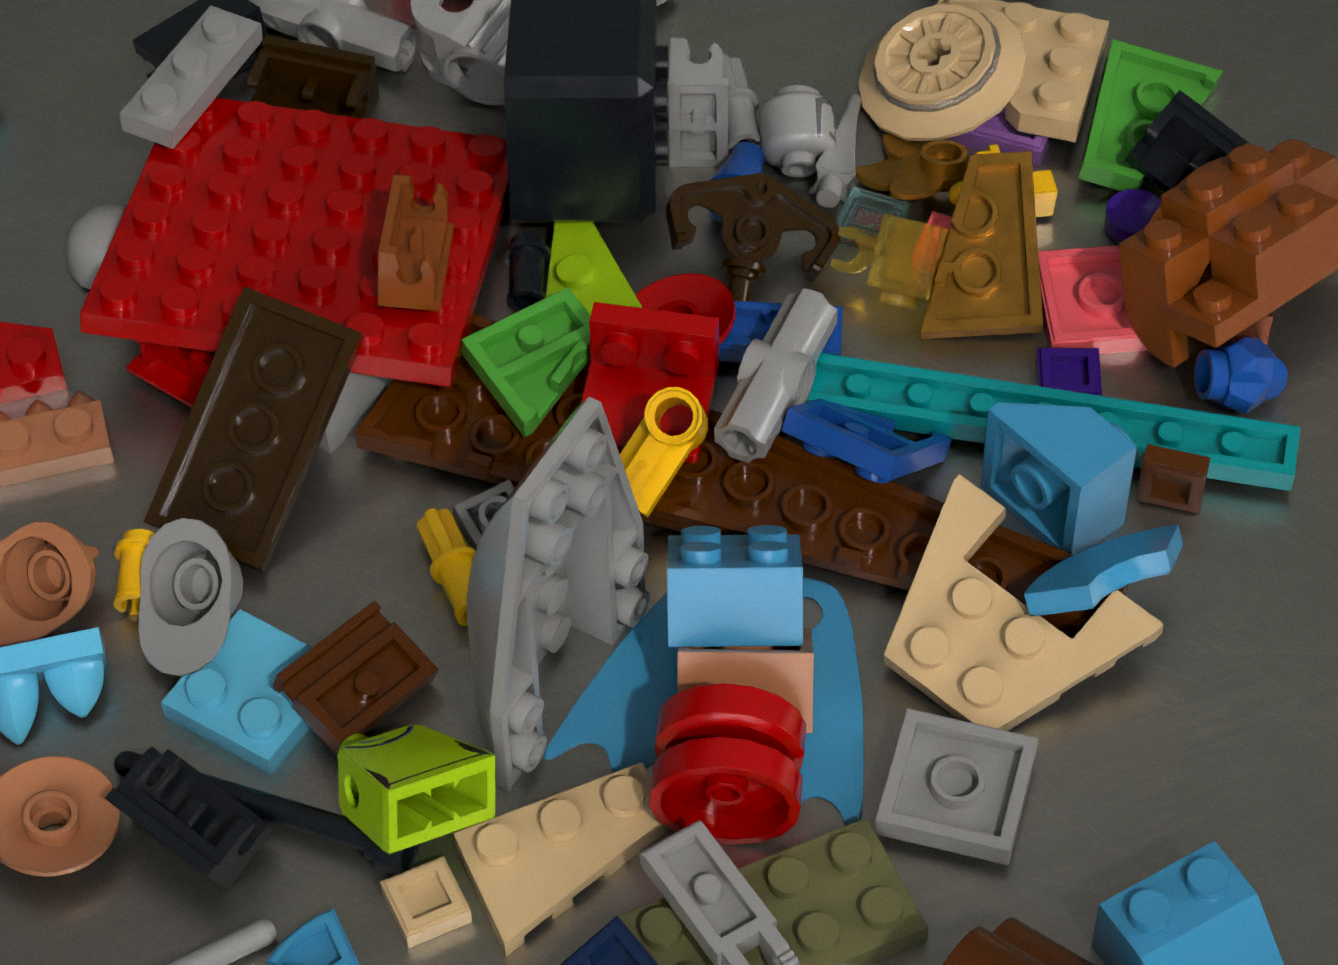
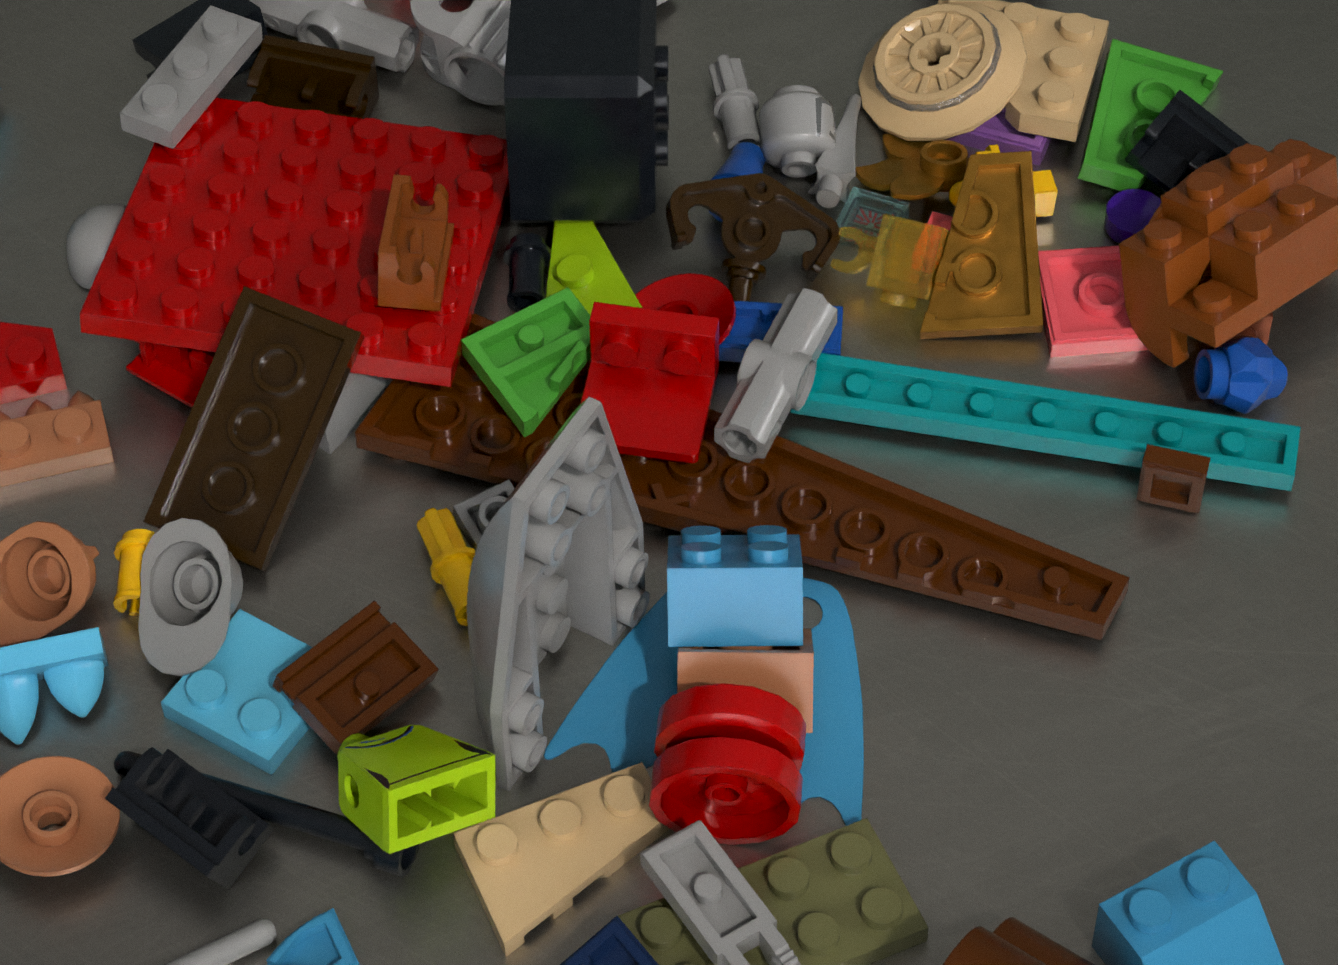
tan tile [380,856,472,949] -> none
yellow piece [620,387,708,518] -> none
light grey hinge [668,38,729,168] -> none
blue wing [781,398,952,483] -> none
light grey plate [874,708,1039,866] -> none
tan wing [884,474,1163,731] -> none
dark azure slope [980,402,1137,555] -> none
dark azure tile [1024,524,1183,616] -> none
dark purple tile [1035,348,1102,396] -> none

